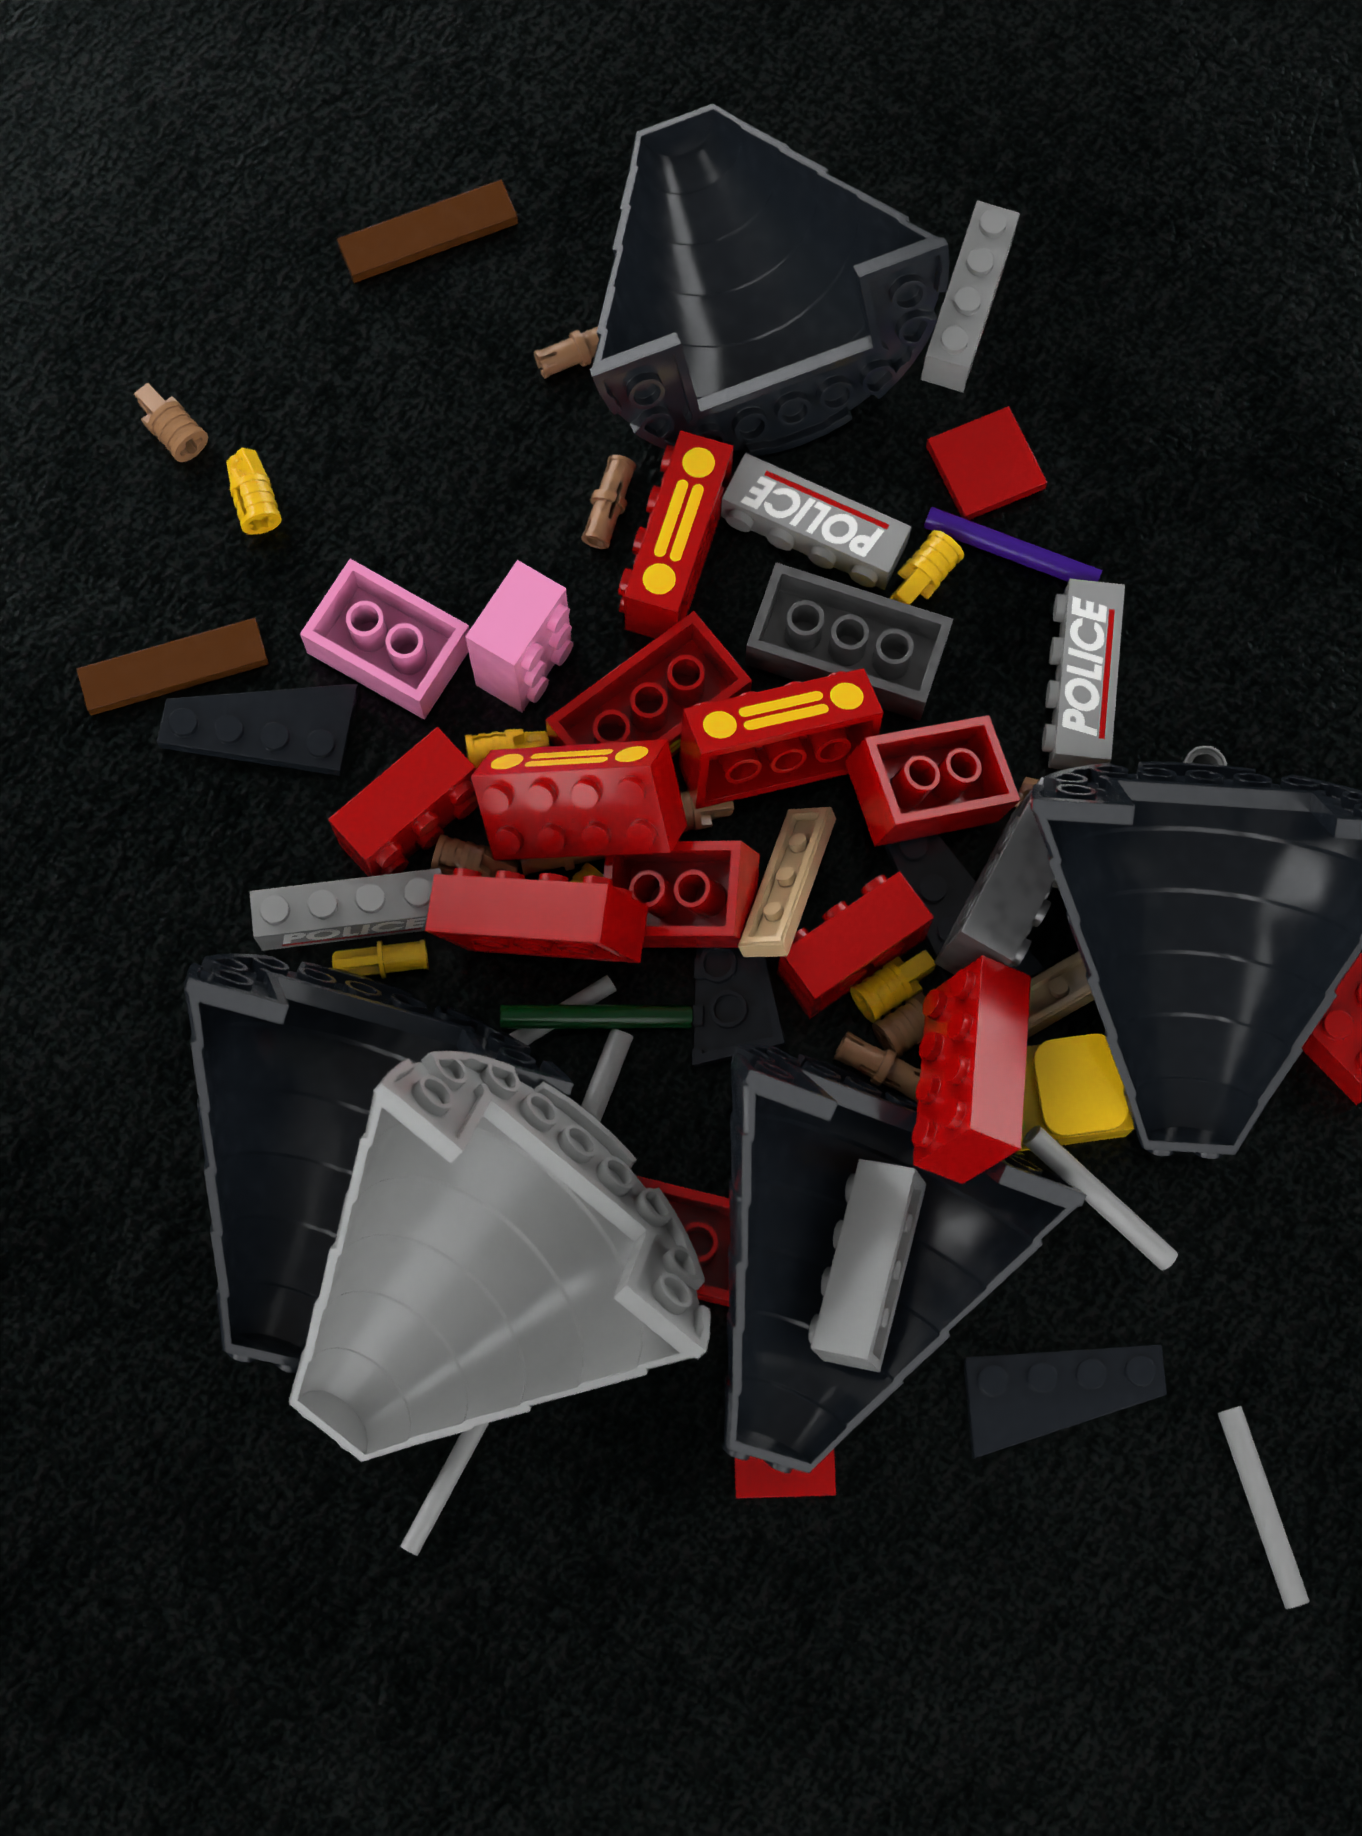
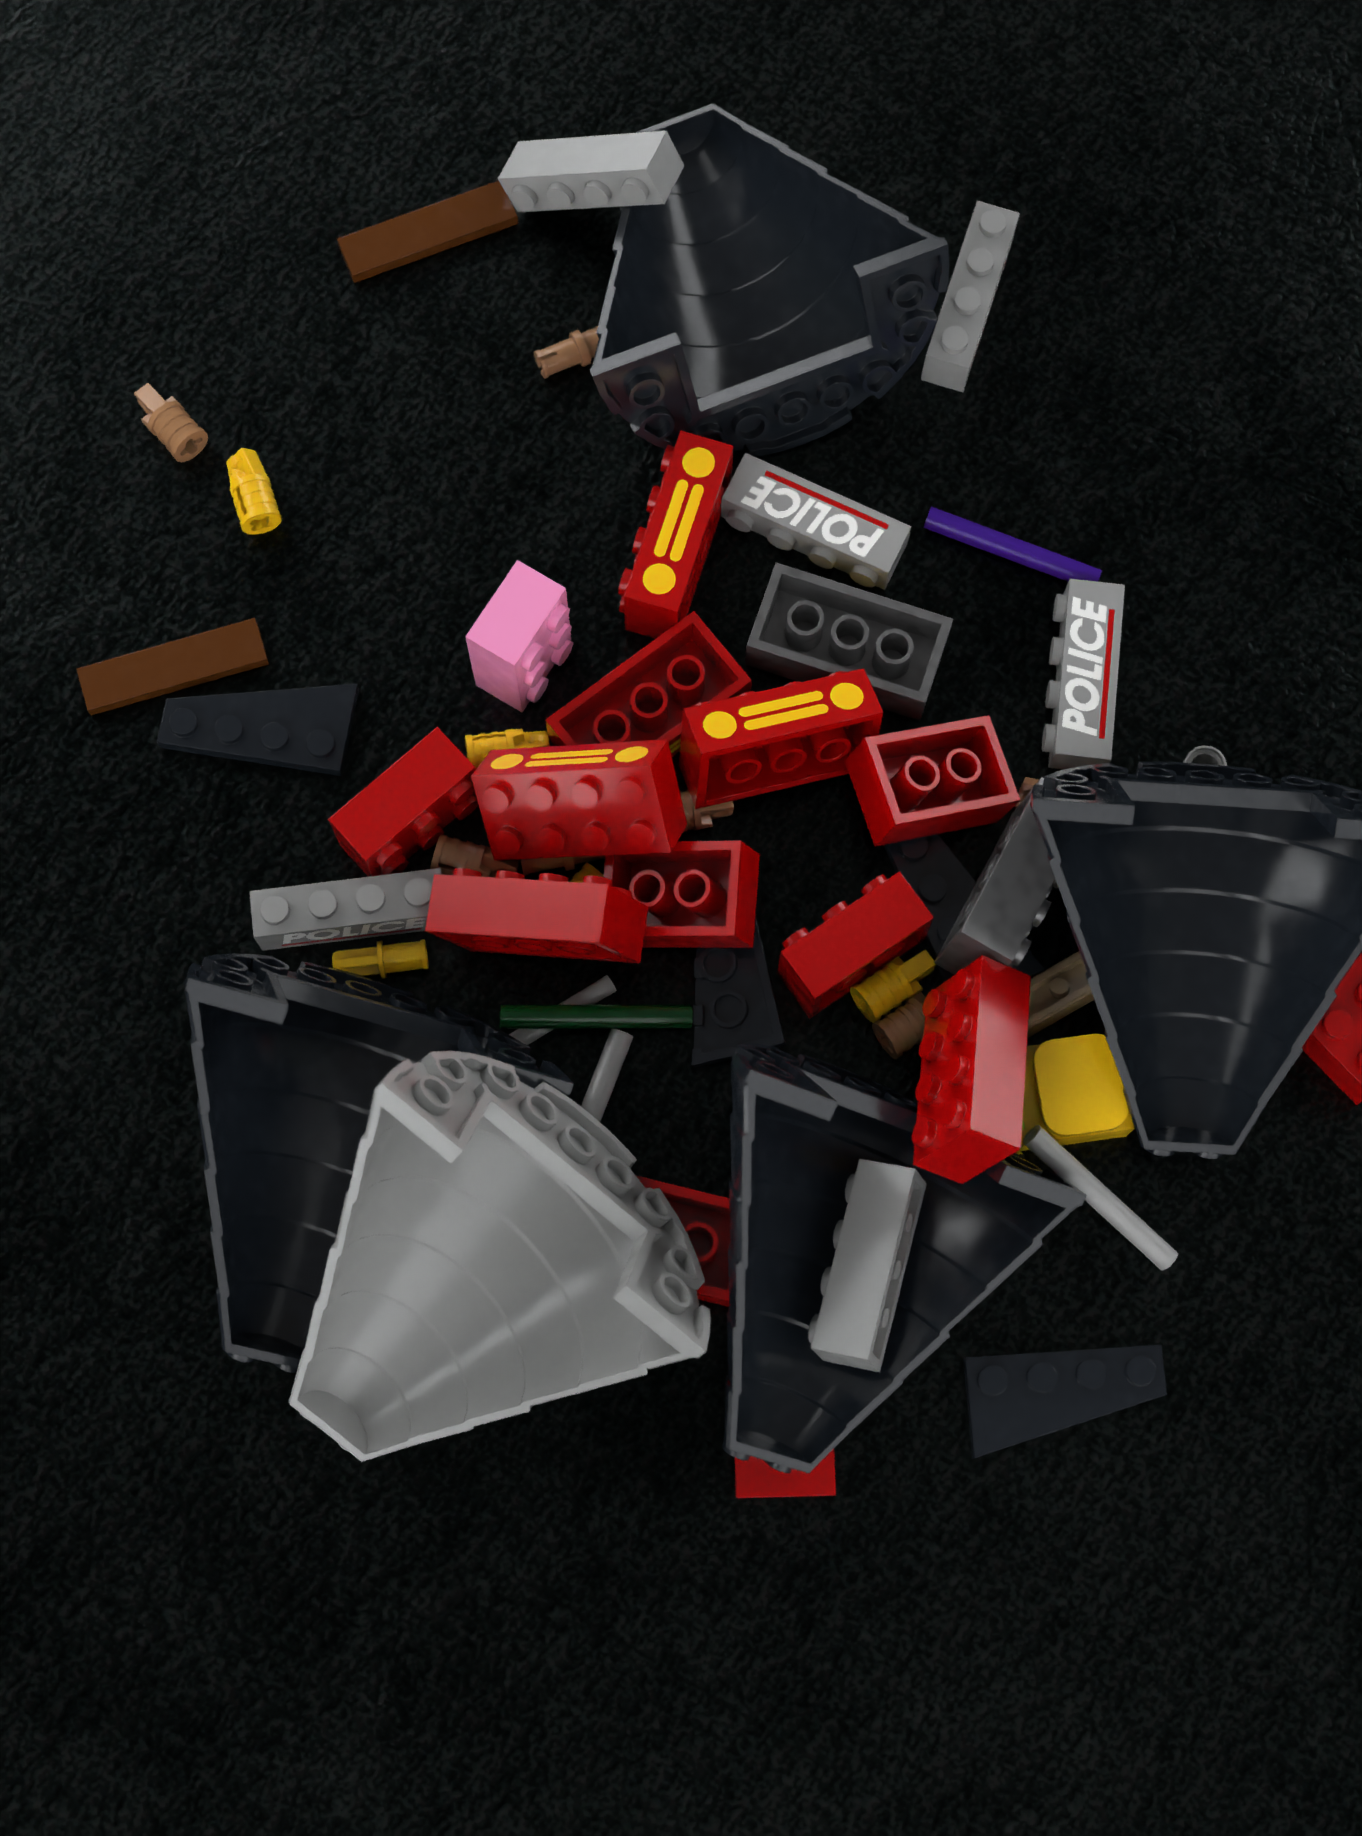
bright pink brick [300,559,470,720] -> none
light grey bar [400,1423,489,1556] -> none
medium nougat pin [581,455,636,549] -> none
tan tile [738,807,836,957] -> none
medium nougat pin [834,1031,921,1103] -> none
yellow hinge [890,530,964,605] -> none
red tile [926,406,1047,520] -> none
light grey piece [1218,1406,1310,1609] -> none
none -> light grey brick [498,131,684,212]

